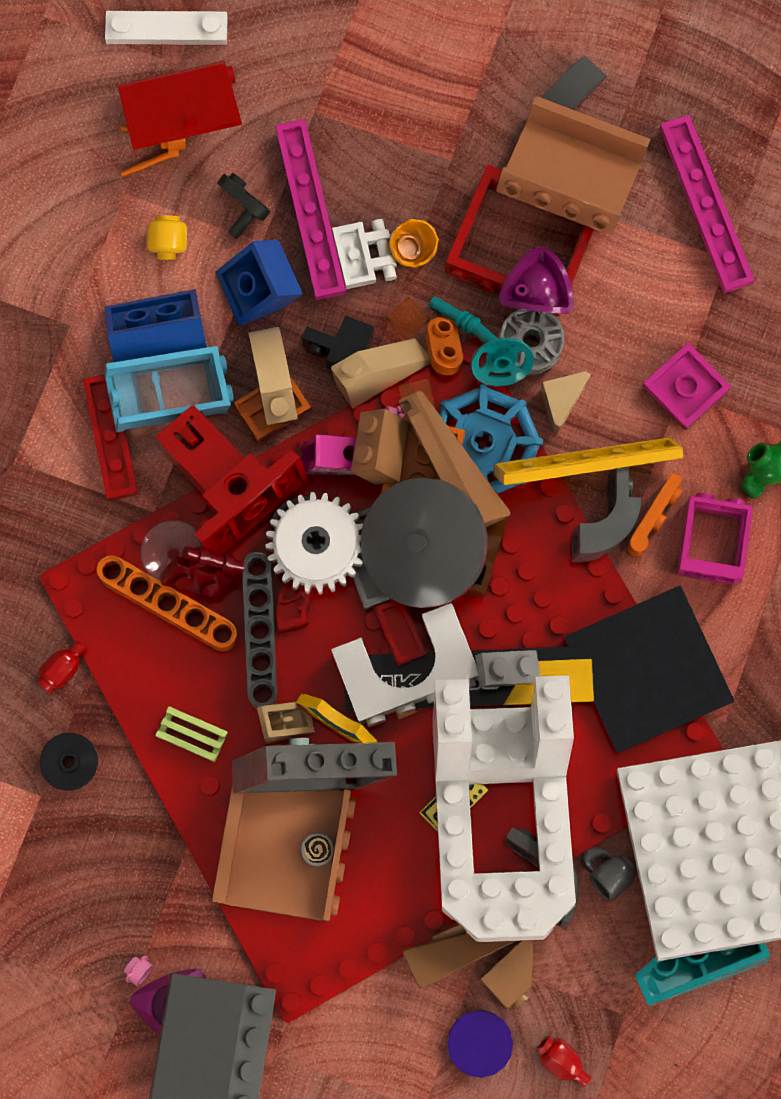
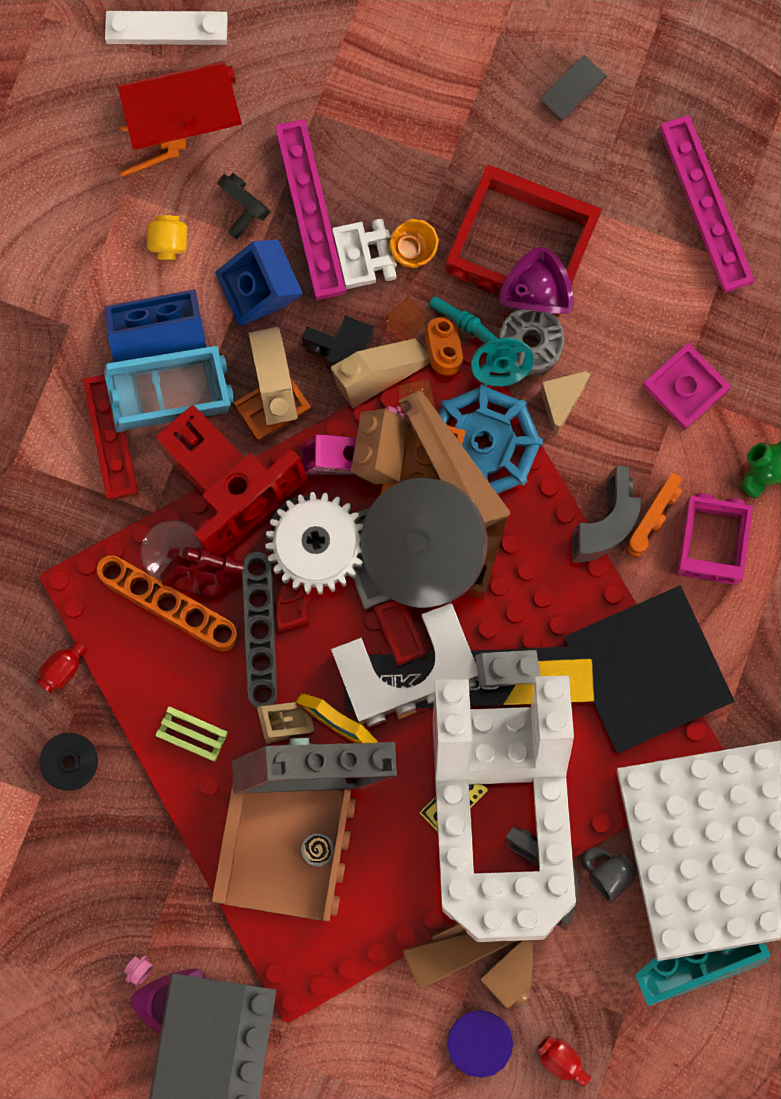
yellow tile [493,437,683,486] -> none
nougat panel [496,96,650,236] -> none

